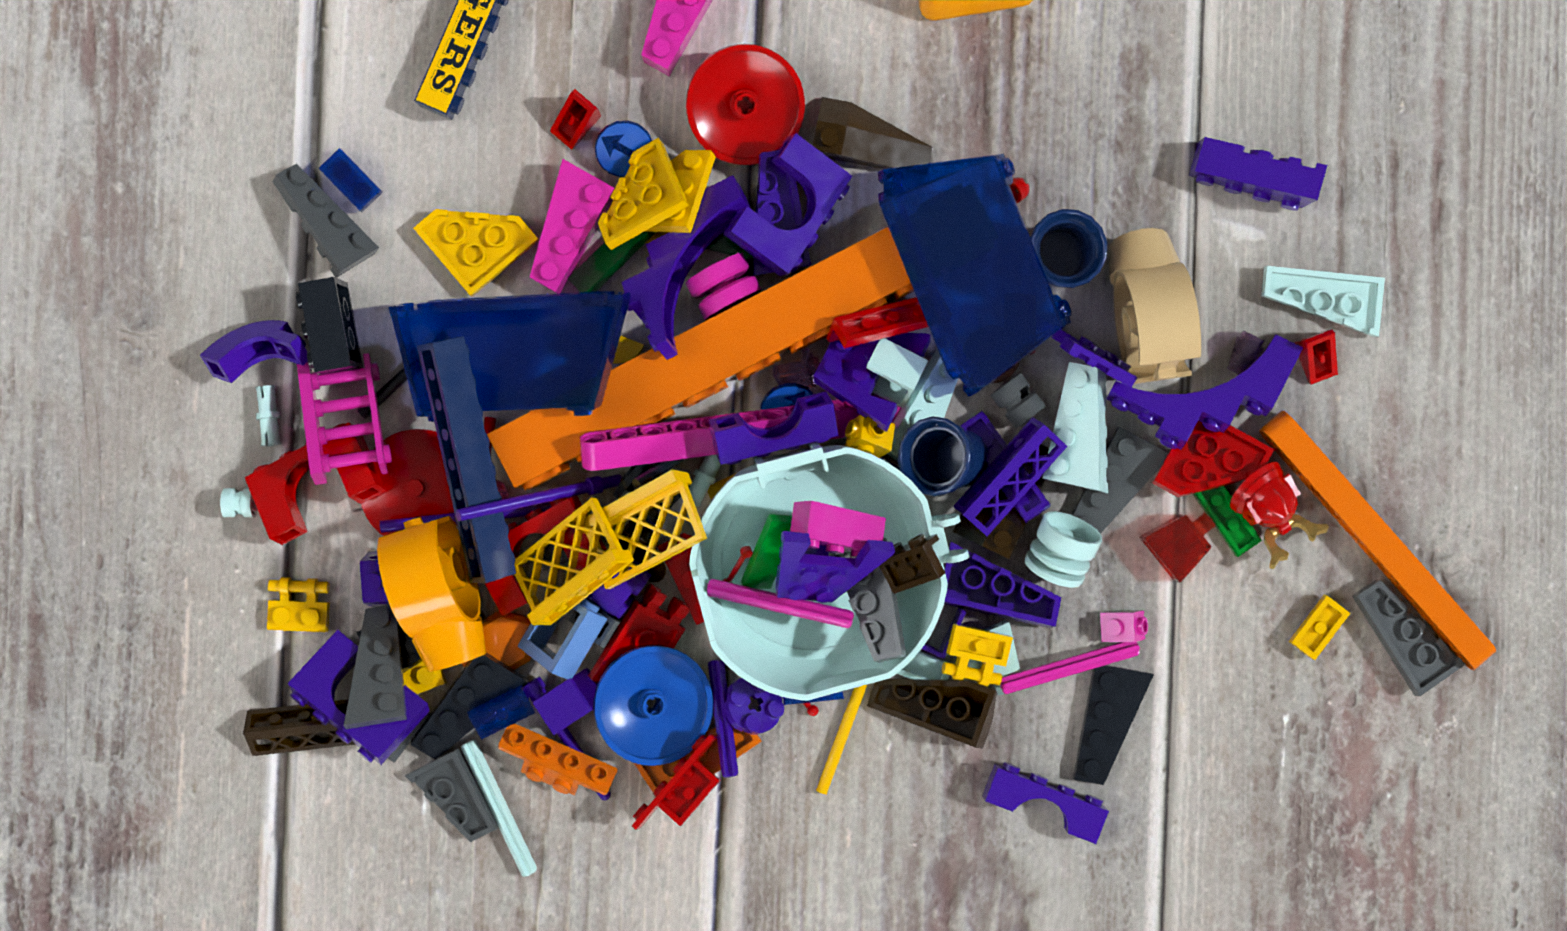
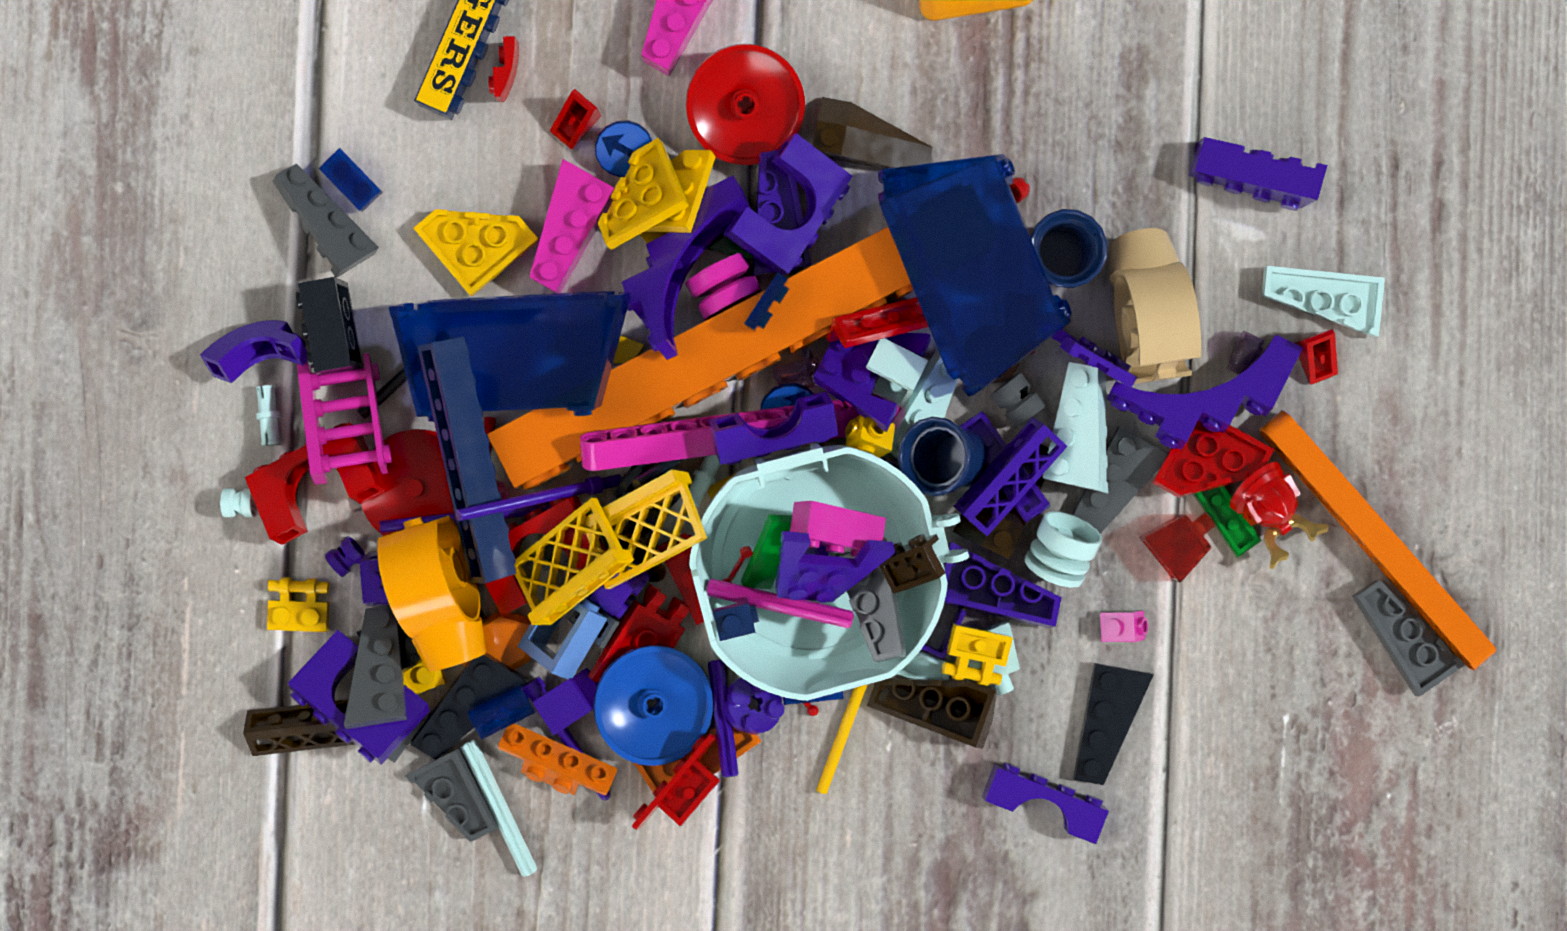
dark green tile [568,232,656,300] -> none
dark pink axle [1000,642,1140,694] -> none
yellow plate [1288,595,1350,660] -> none
none -> dark purple wheel [324,536,366,577]
none -> red slope [488,36,519,102]
none -> dark blue bracket [712,597,759,641]
none -> clear blue plate [744,272,790,332]

